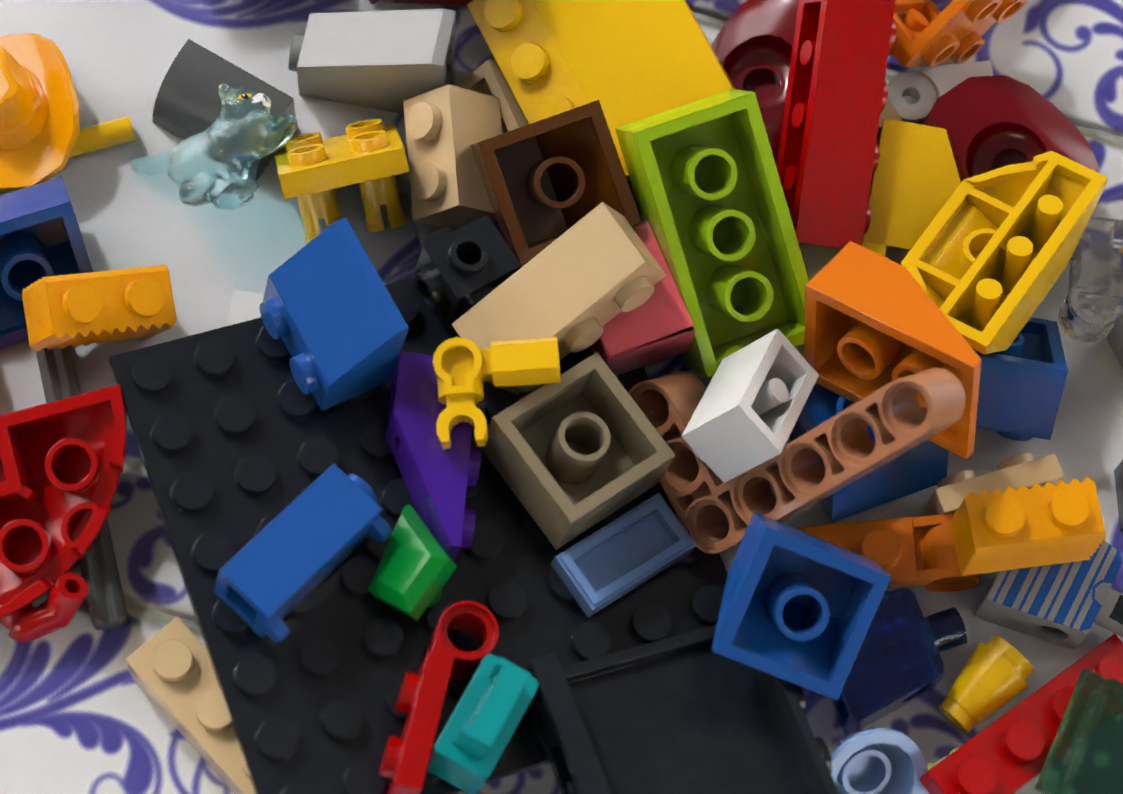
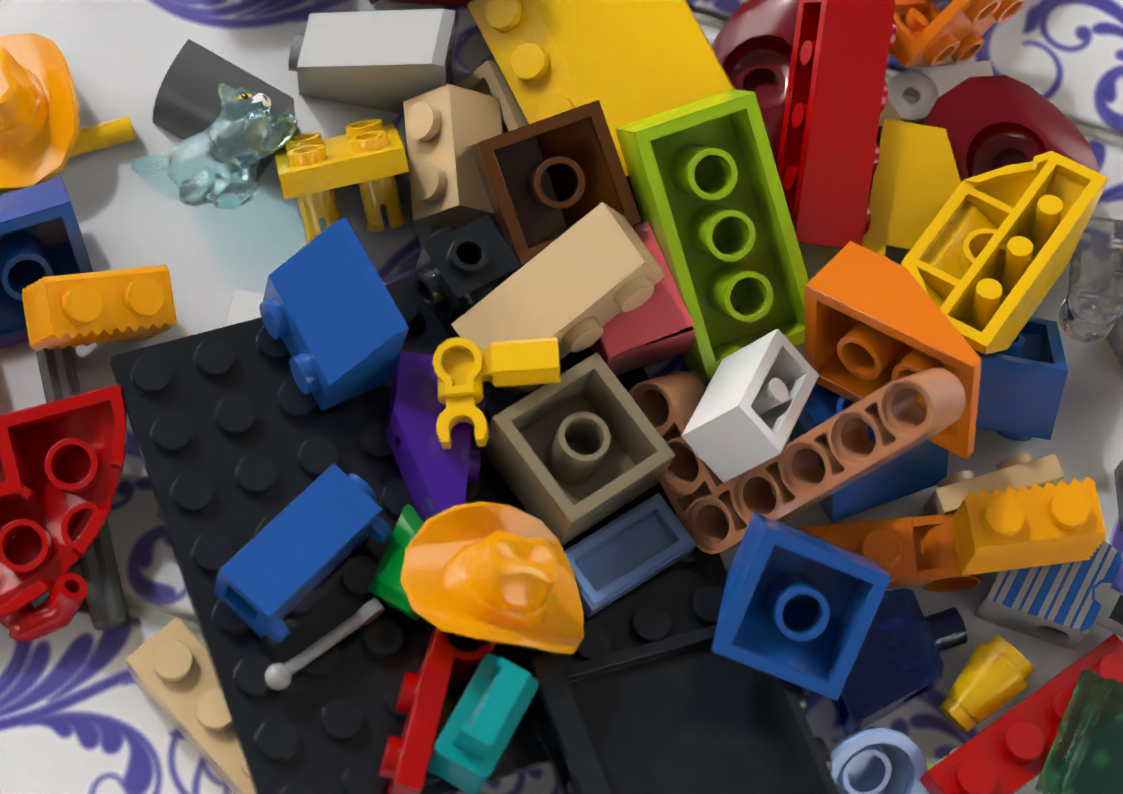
none -> light grey hinge [265,598,385,690]
none -> light orange hat [400,502,584,654]

